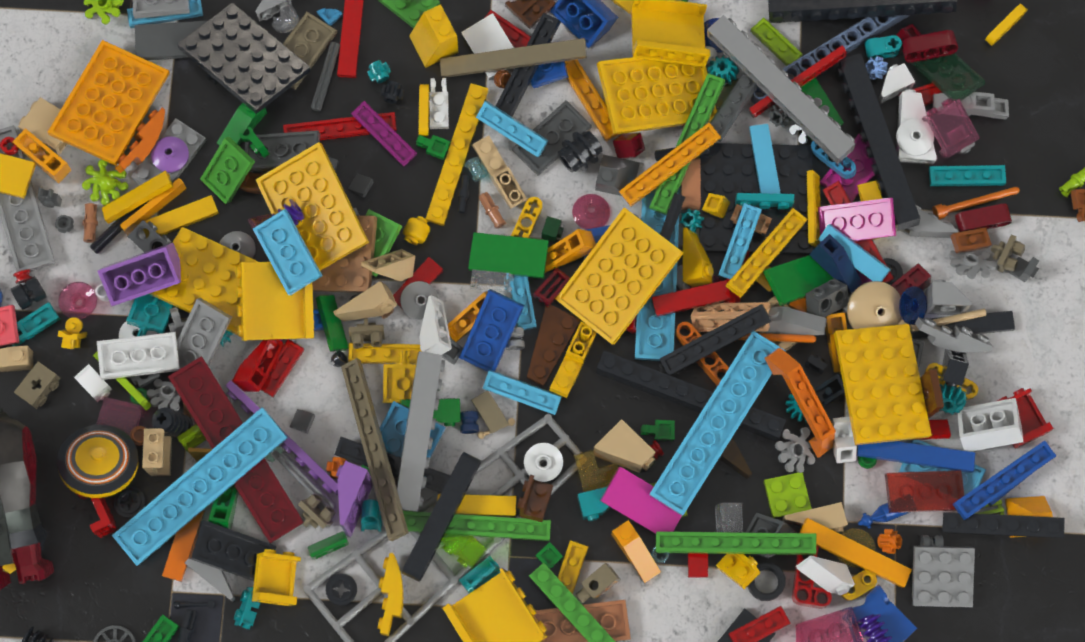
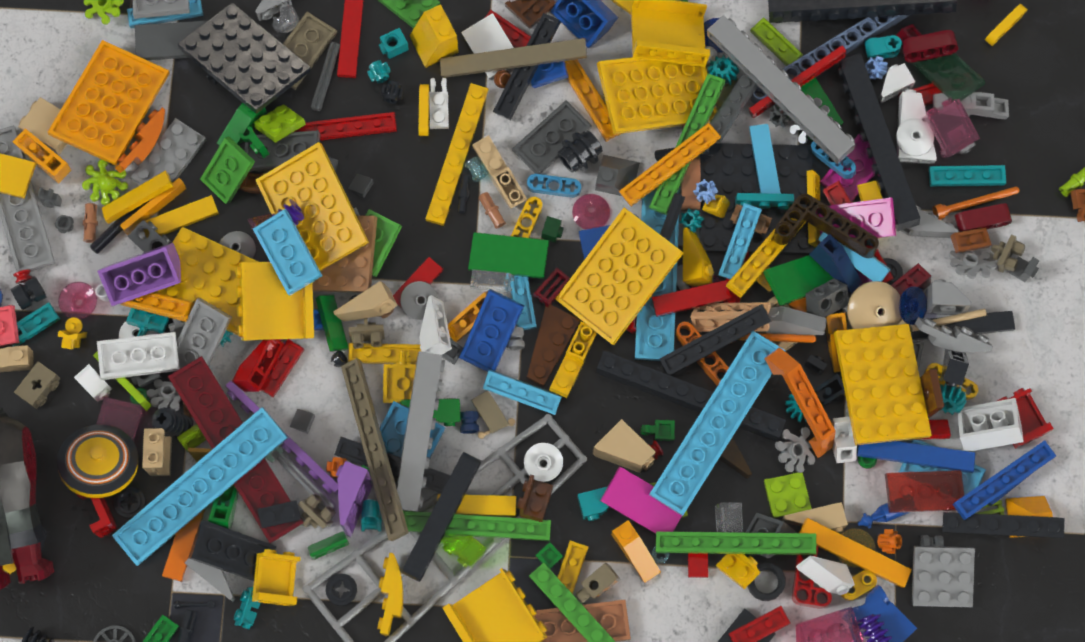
red bush [0,137,19,156] -> none
dark orange plate [130,426,146,446] -> none
medium lavender dish [151,137,189,173] -> none
dark azure tile [317,8,343,26] -> none
magenta tile [351,101,417,167] -> none
tan slope [361,249,415,281] -> none
yellow head [403,216,431,245] -> none
green plate [416,135,451,160] -> none
teal hinge [459,556,500,593] -> none
medium azure plate [476,101,549,157] -> none
light orange slope [545,229,596,273] -> none
clear yellow plate [573,450,618,492] -> none
dark red panel [613,133,645,158] -> none
none -> light orange tile [120,292,194,322]
none -> lime plate [253,104,306,143]
none -> black plate [258,500,301,528]
none -> teal brick [379,28,409,59]
none -> dark azure beam [527,174,581,198]
none -> light blue gear [693,179,718,204]
none -> dark brown beam [774,194,879,258]

